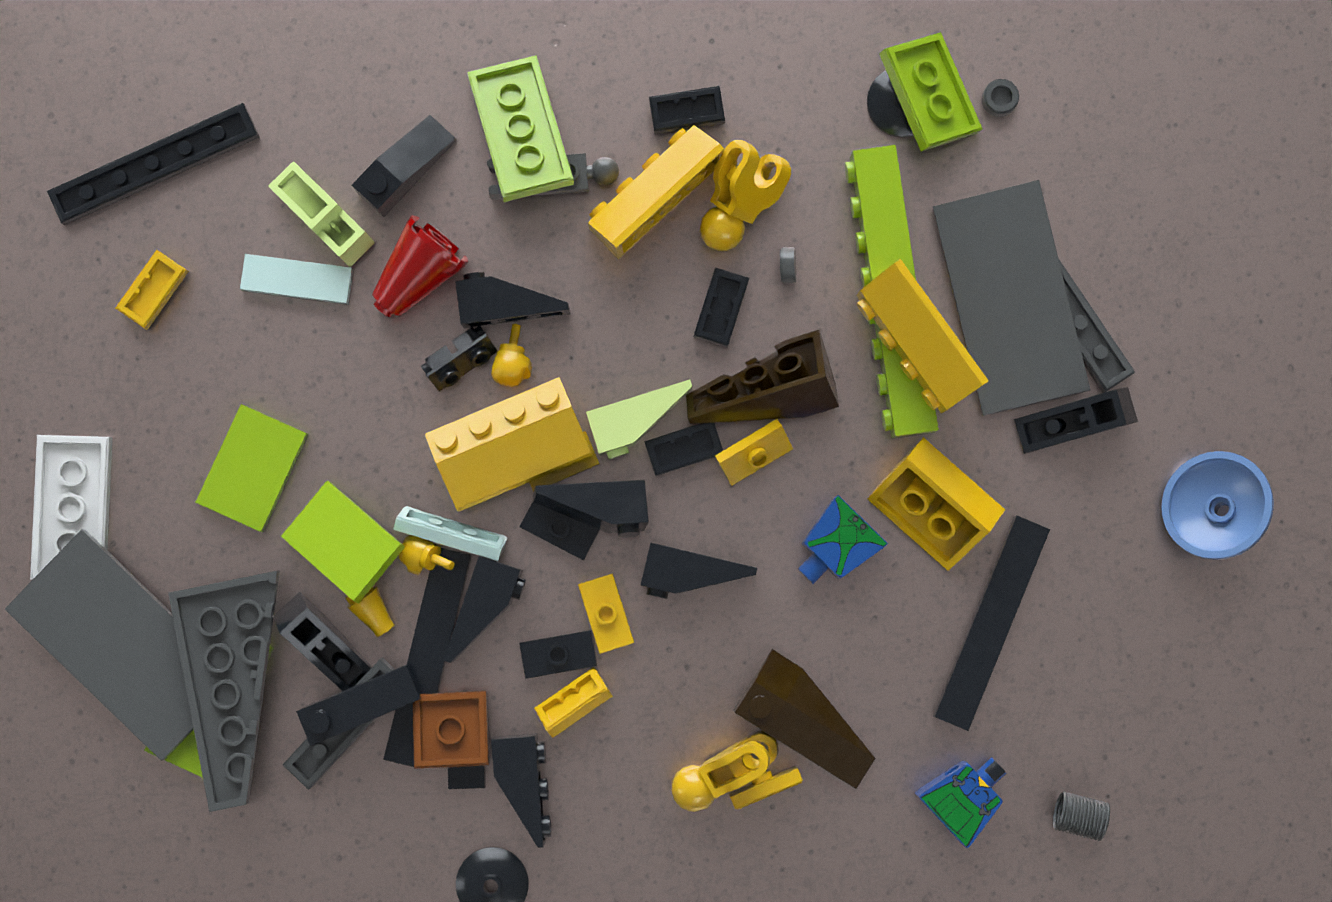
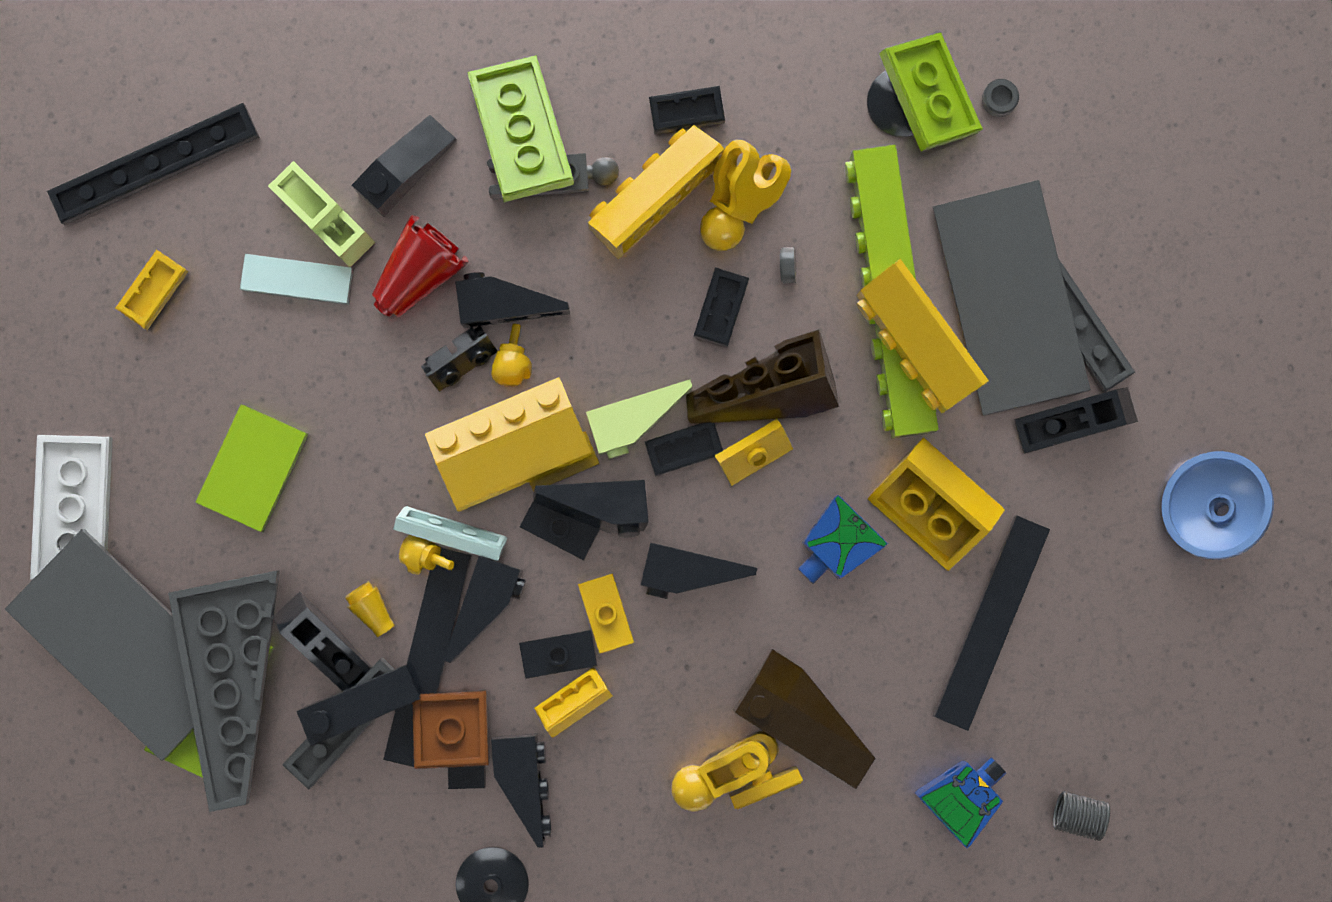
lime tile [281,480,405,604] -> none

